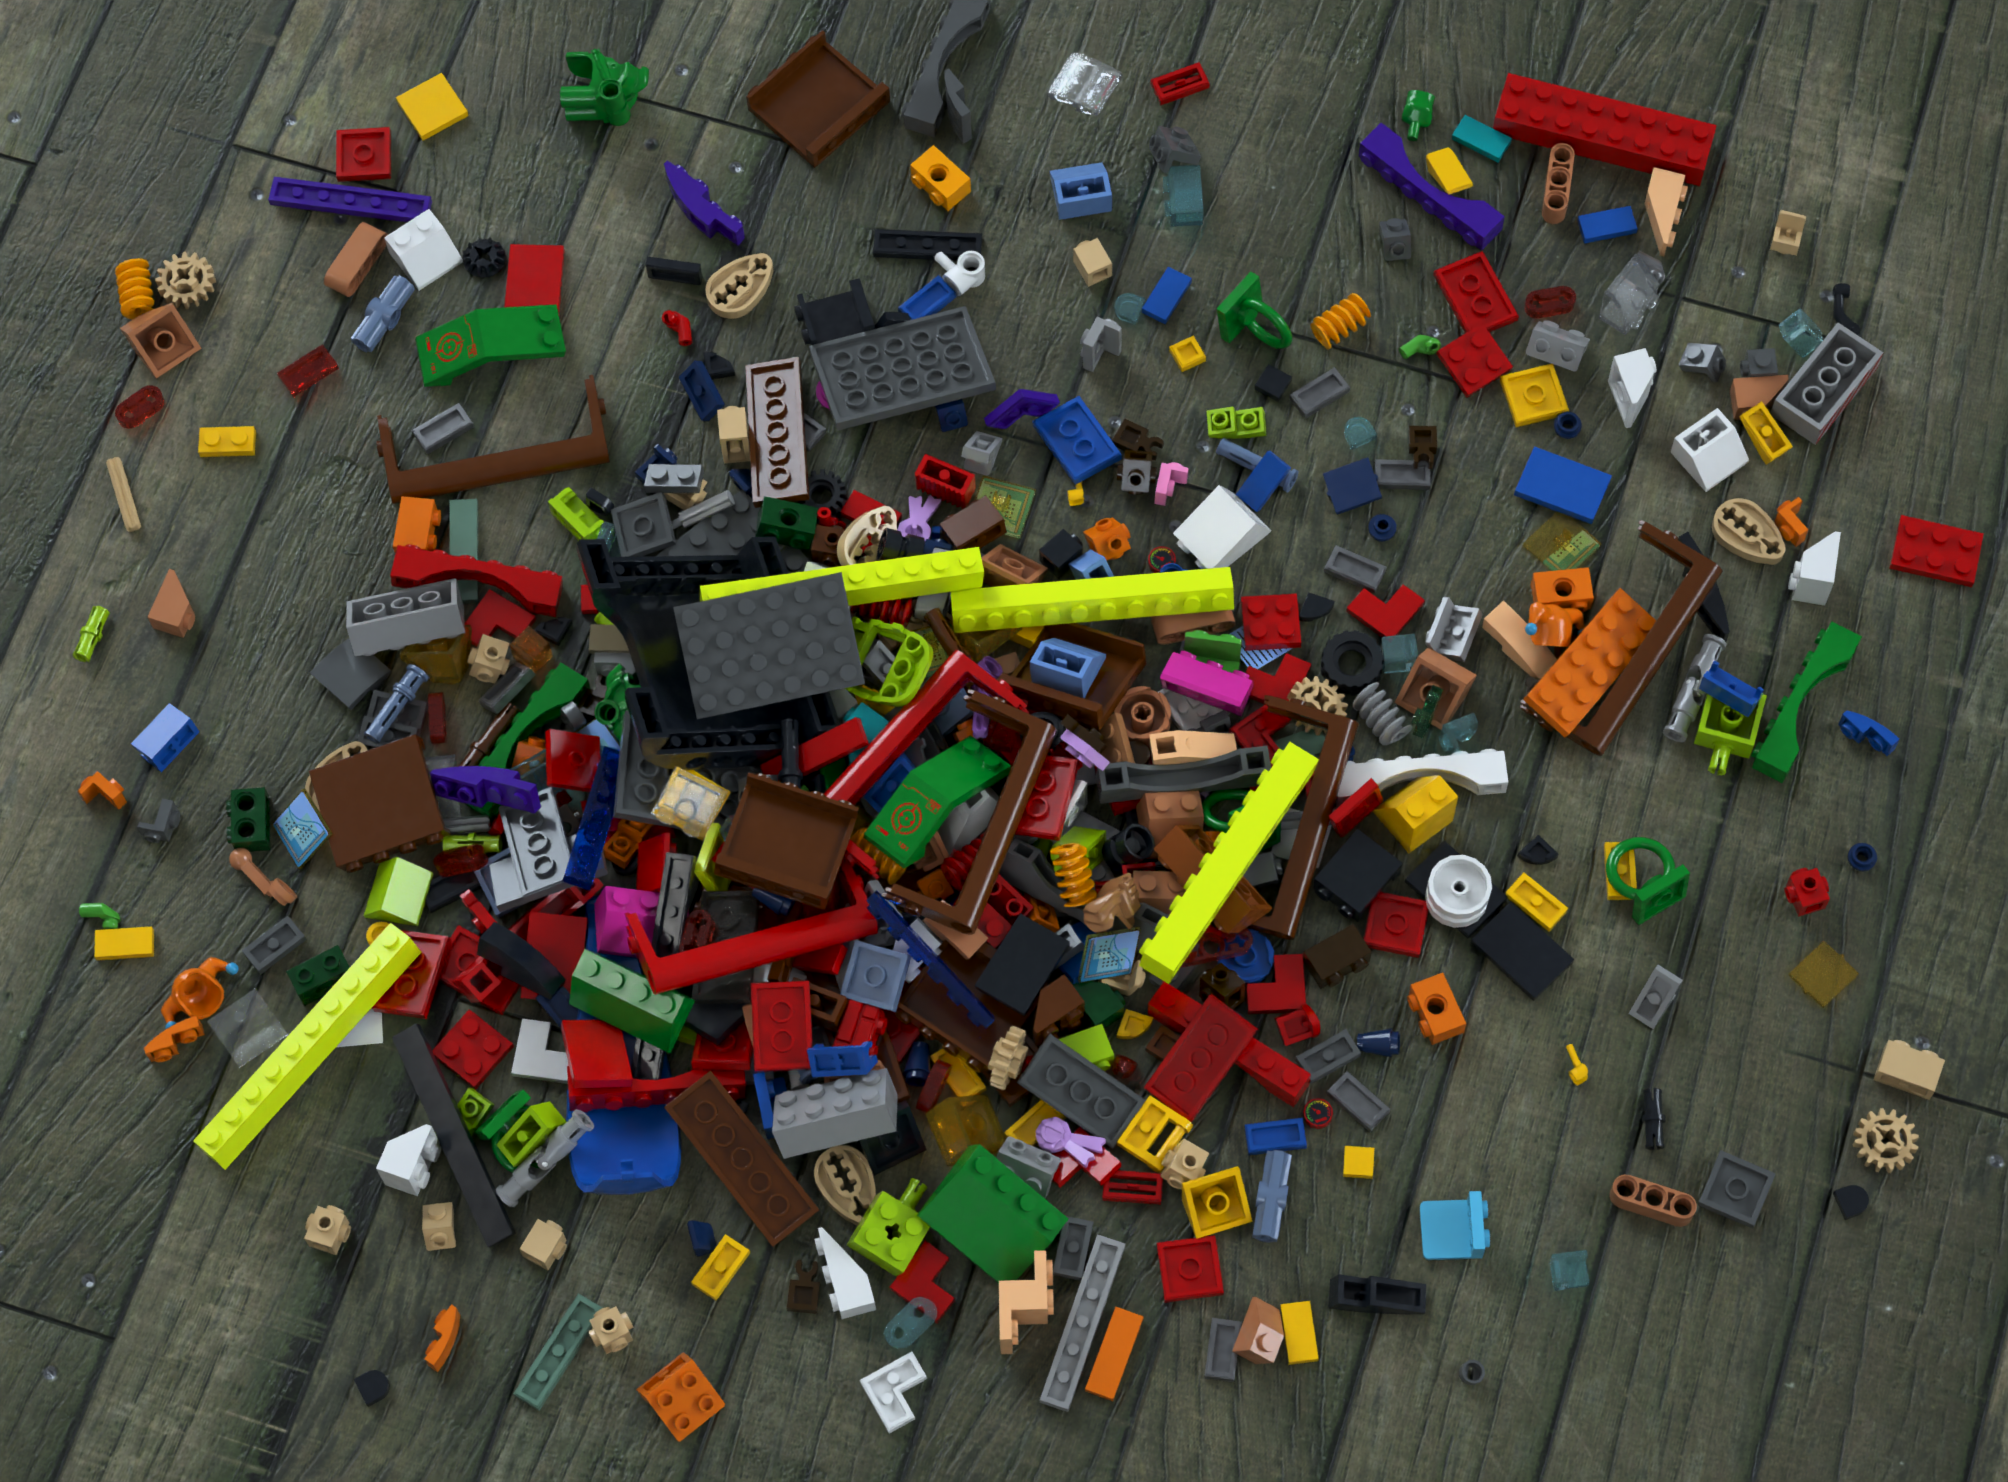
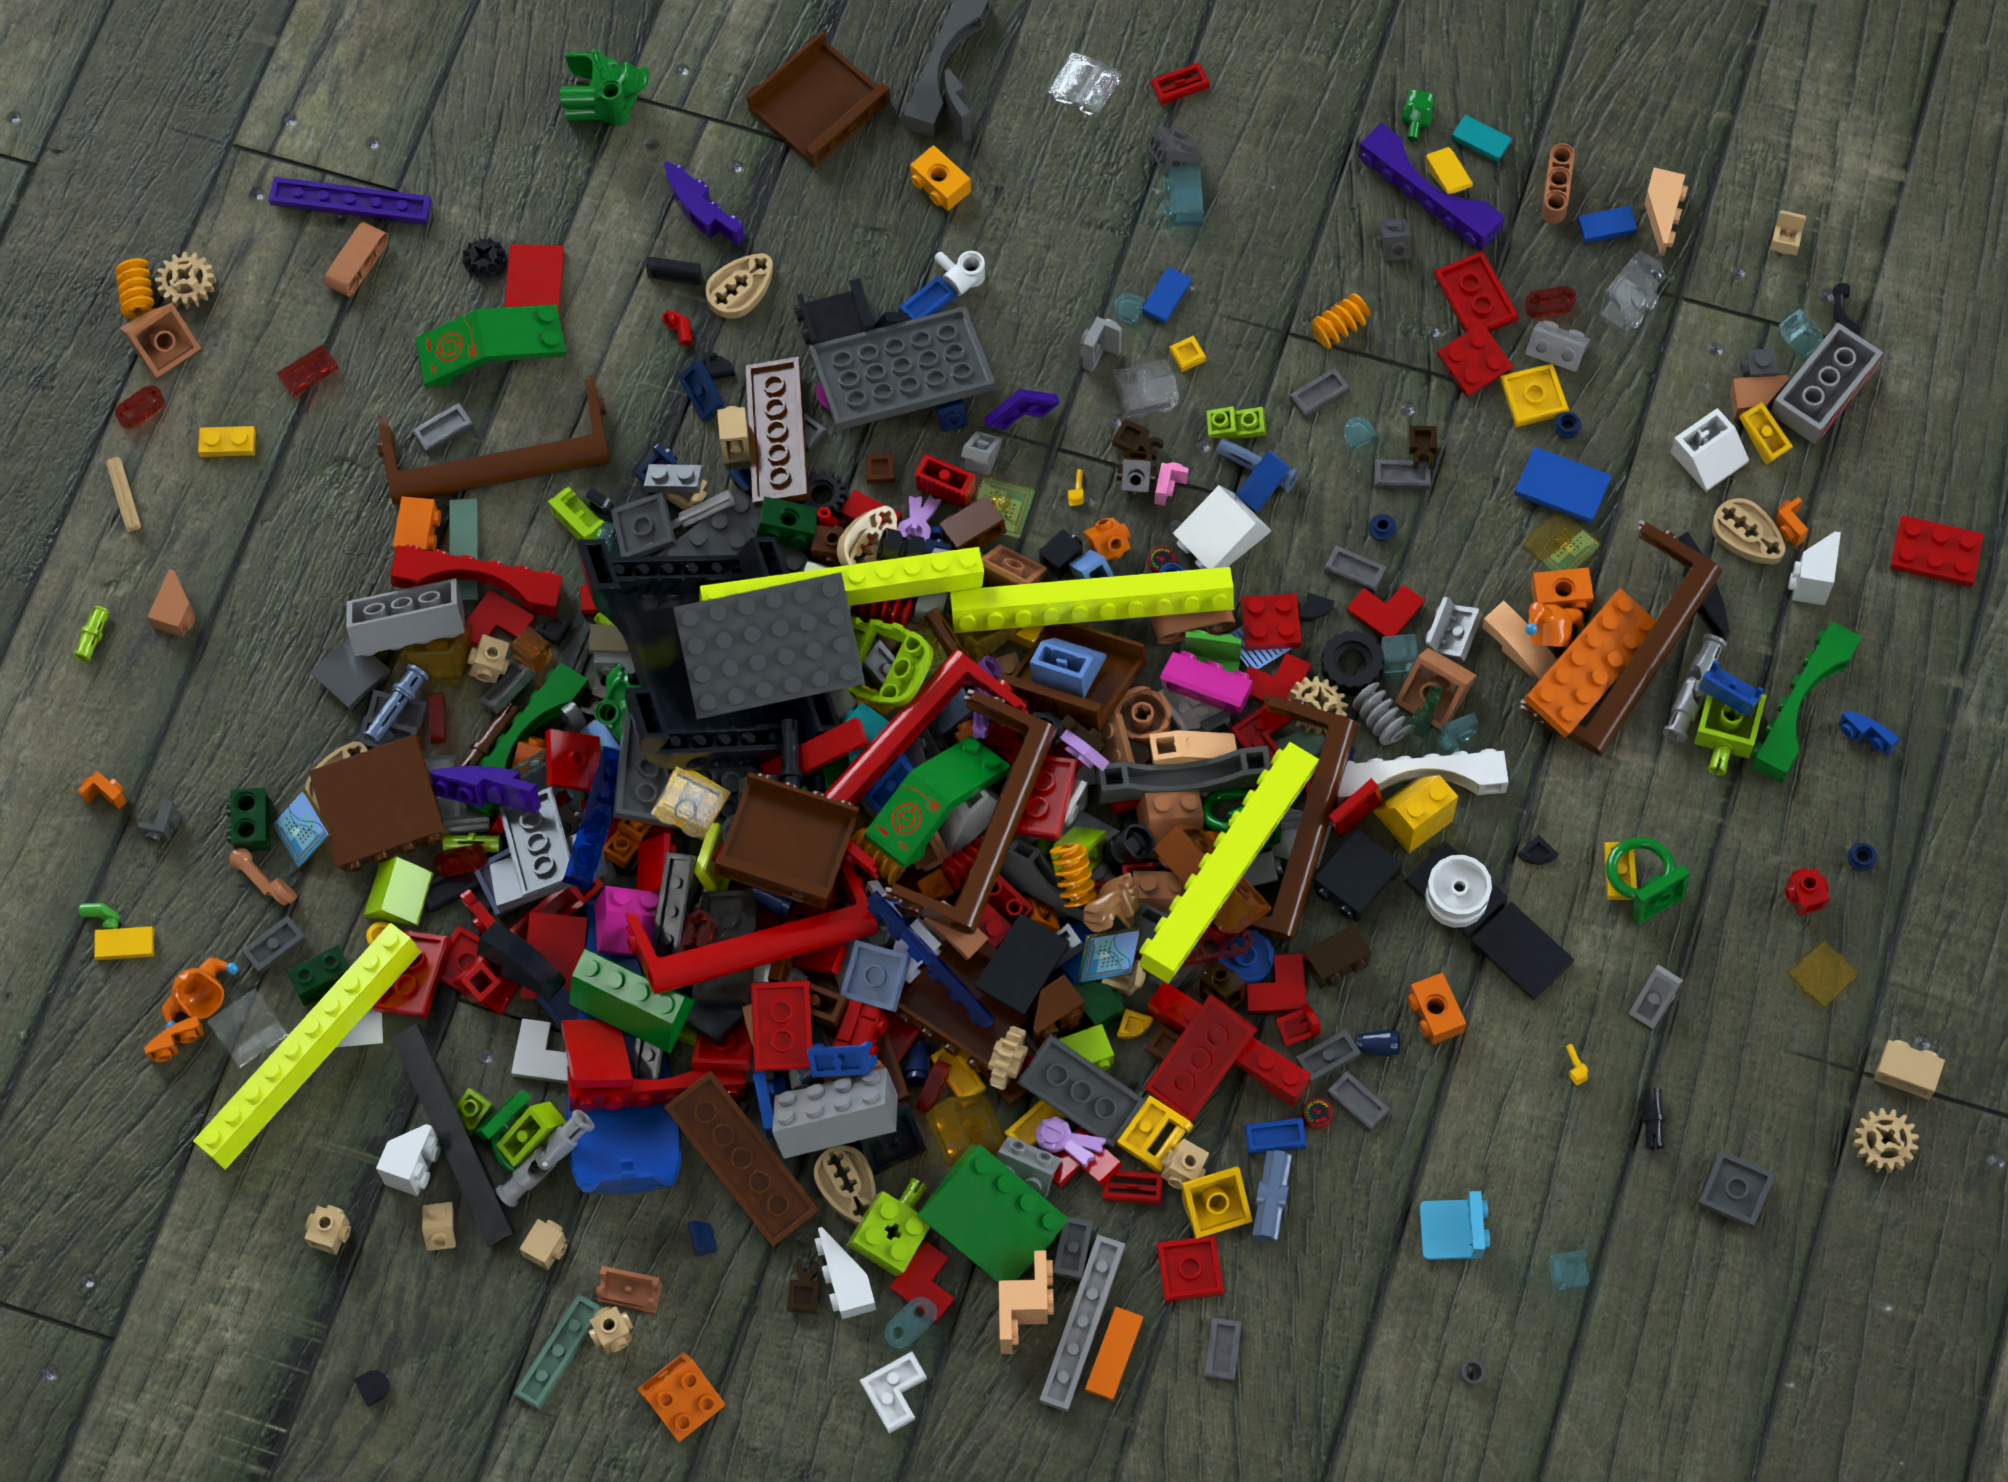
hinge [131,703,200,772] -> none
red plate [336,127,391,182] -> none
sand blue piece [351,275,415,353] -> none
white slope [384,209,463,291] -> none
yellow tile [396,73,469,141] -> none
orange slope [424,1304,460,1373] -> none
red plate [432,1009,514,1090] -> none
yellow plate [691,1234,750,1301] -> none
black tile [873,229,982,261] -> none
blue tile [1032,396,1122,485] -> none
medium blue slope [1050,162,1112,220] -> none
tan brick [1073,238,1112,287] -> none
clear red hinge [1112,1054,1138,1079] -> none
green tile [1217,271,1292,349] -> none
nougat slope [1232,1297,1284,1364] -> none
black tile [1255,364,1292,402] -> none
yellow tile [1280,1301,1319,1365] -> none
dark blue piece [1323,457,1382,515] -> none
black slope [1329,1274,1426,1315] -> none
yellow tile [1343,1146,1374,1179] -> none
red tile [1364,892,1428,958] -> none
bright green arm [1399,335,1441,359] -> none
red brick [1493,73,1717,186] -> none
yellow plate [1505,873,1568,932] -> none
white slope [1608,348,1656,428] -> none
nougat beam [1609,1174,1697,1227] -> none
dark grey bracket [1679,343,1726,382] -> none
black tile [1833,1185,1869,1220] -> none
none -> nougat hinge [596,1266,662,1314]
none -> reddish brown plate [866,453,895,484]
none -> clear slope [1112,359,1180,418]

